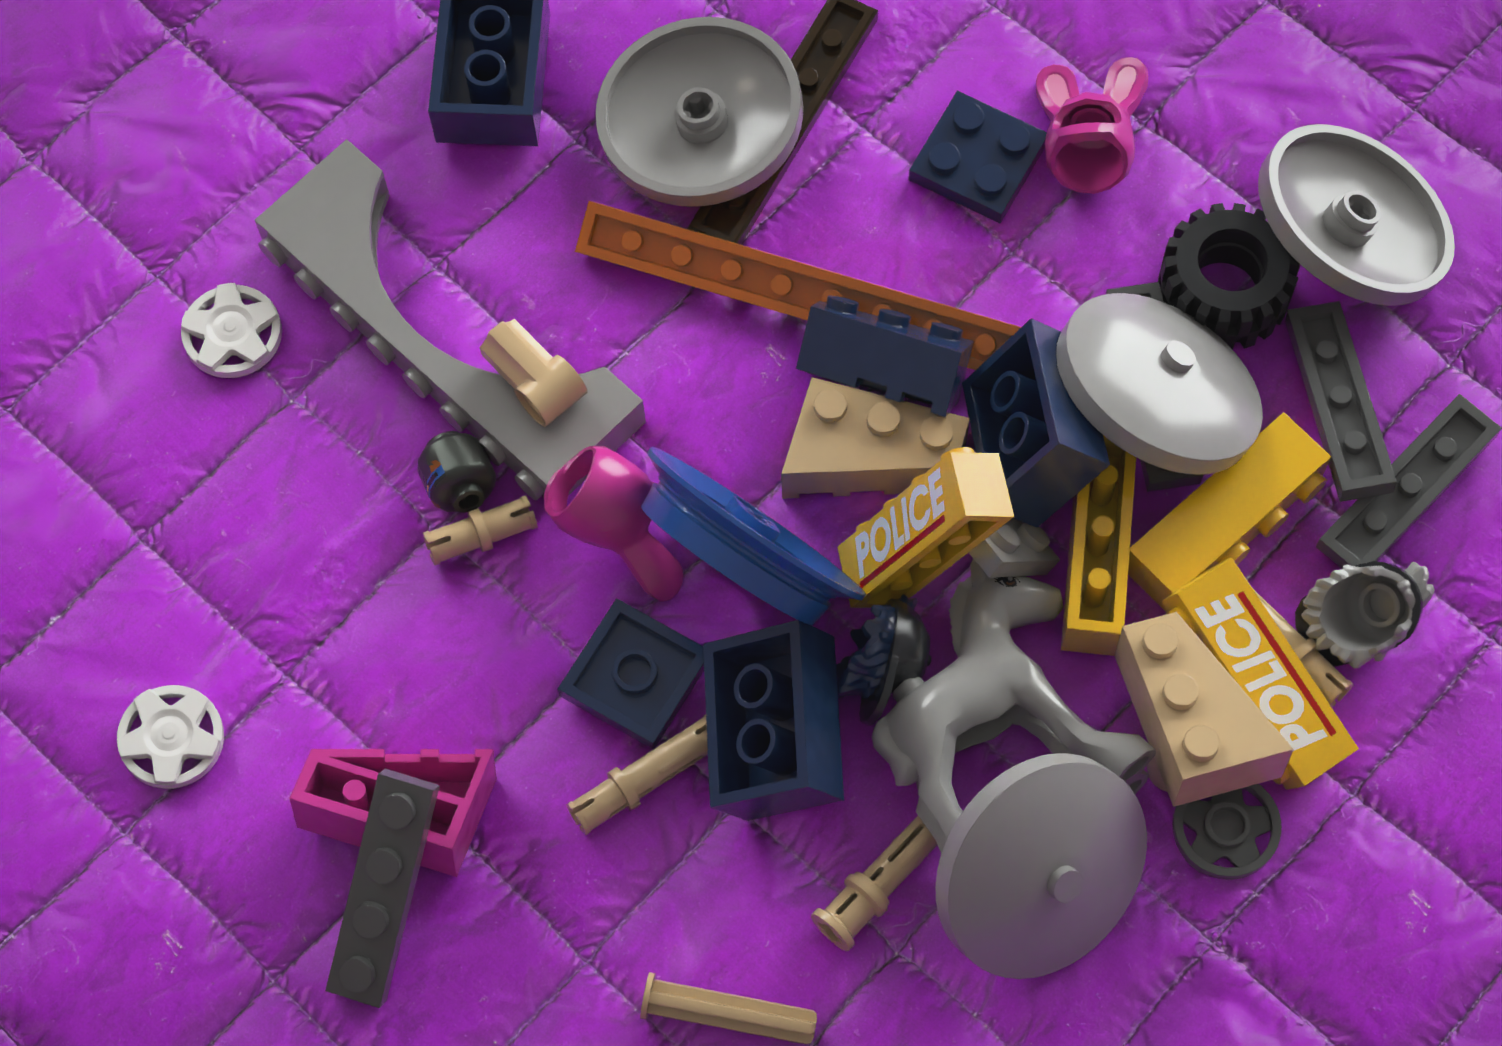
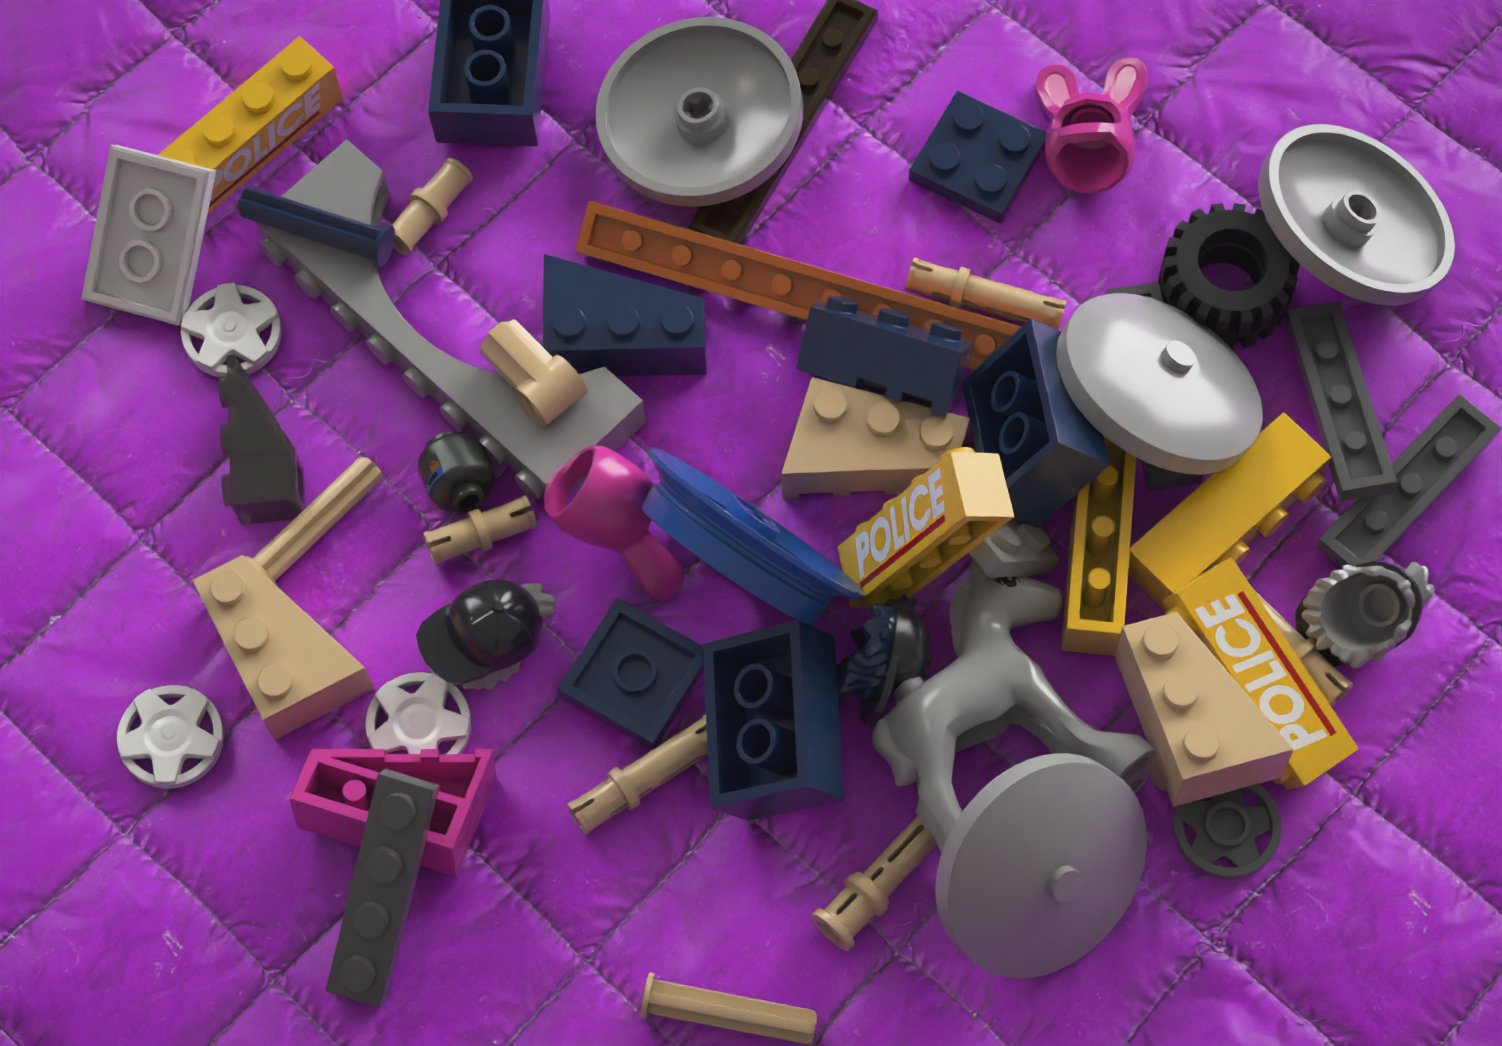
none -> white tile [81,145,216,326]
none -> yellow brick [158,36,344,215]
none -> tan wedge [192,555,375,740]
none -> clear smoke slope [219,355,306,525]
none -> dark blue axle [237,187,395,267]
none -> tan axle [246,457,383,587]
none -> white wheel [366,672,471,754]
none -> tan pin [391,158,473,255]
none -> black hair [416,579,556,690]
none -> dark blue wedge [543,254,707,376]
none -> tan pin [904,257,1067,330]

